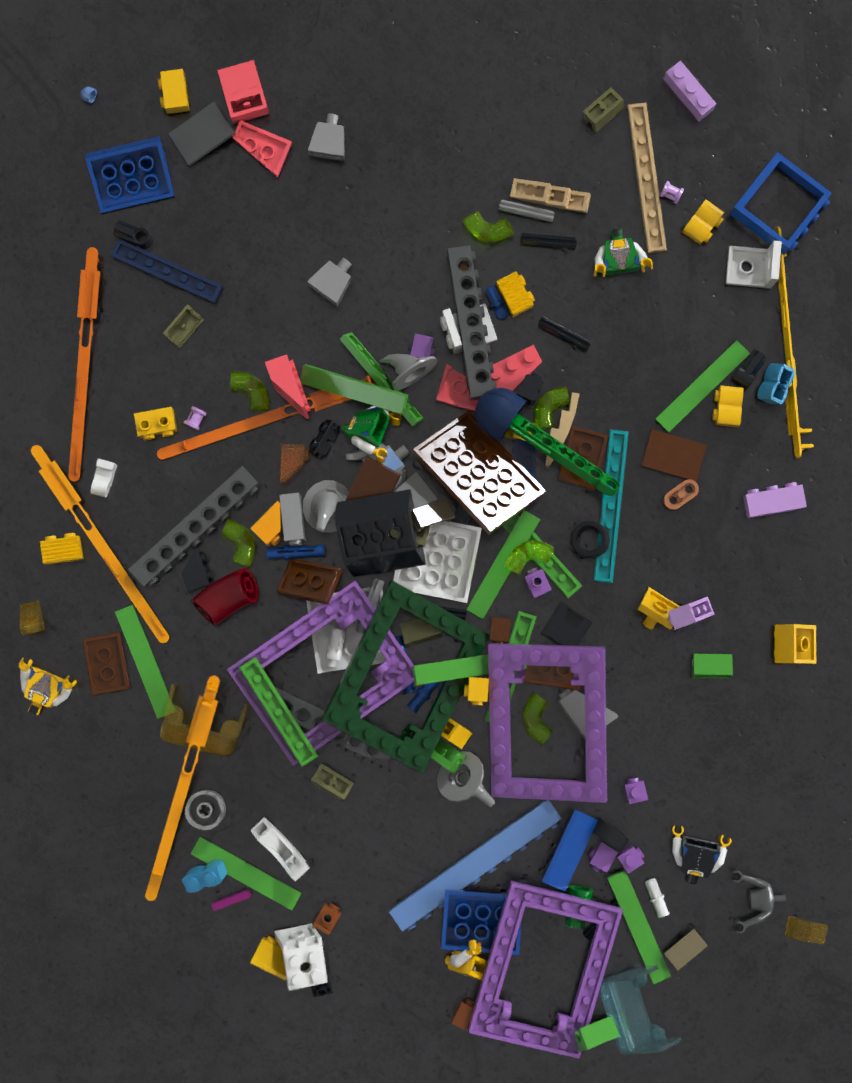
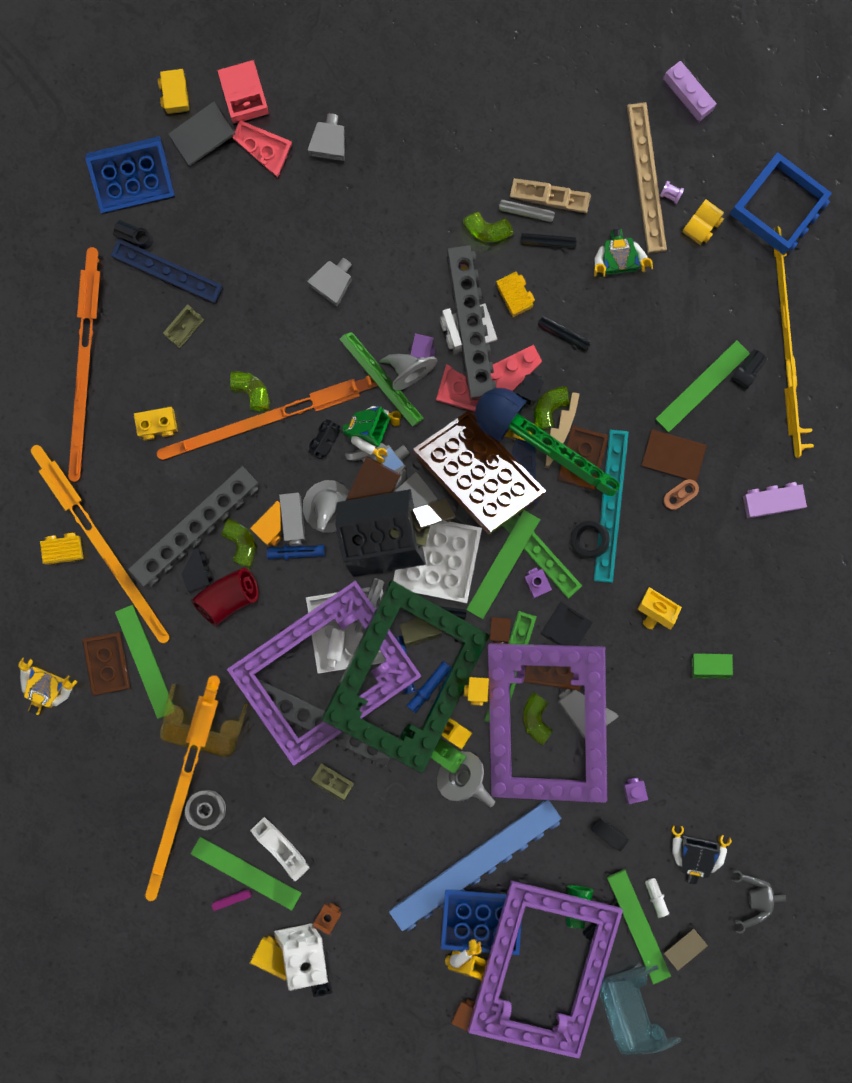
clear yellow slope [20,600,45,635] -> none
medium blue hinge [80,87,97,103] -> none
white leg [91,459,117,498] -> none
dark azure brick [182,860,228,893] -> none
lavender bush [183,406,207,431] -> none
bright green tile [239,657,318,767] -> none
coral slope [265,354,311,419] -> none
reddish brown tile [276,558,342,605] -> none
clear orange slope [280,444,309,484] -> none
bright green tile [300,364,408,414] -> none
bright green tile [412,654,527,685] -> none
blue axle [485,286,509,319] -> none
clear neon green cylinder [503,540,554,574] -> none
blue slope [542,810,598,891] -> none
bright green hinge [574,1016,620,1052] -> none
olive hinge [583,87,624,133] -> none
medium lavender brick [588,841,618,873] -> none
medium lavender brick [616,845,645,874] -> none
lavender brick [668,597,715,630] -> none
yellow brick [712,386,744,428] -> none
white bracket [725,241,782,289] -> none
dark azure brick [758,363,795,405] -> none
yellow slope [774,624,816,664] -> none
clear yellow slope [785,916,828,945] -> none

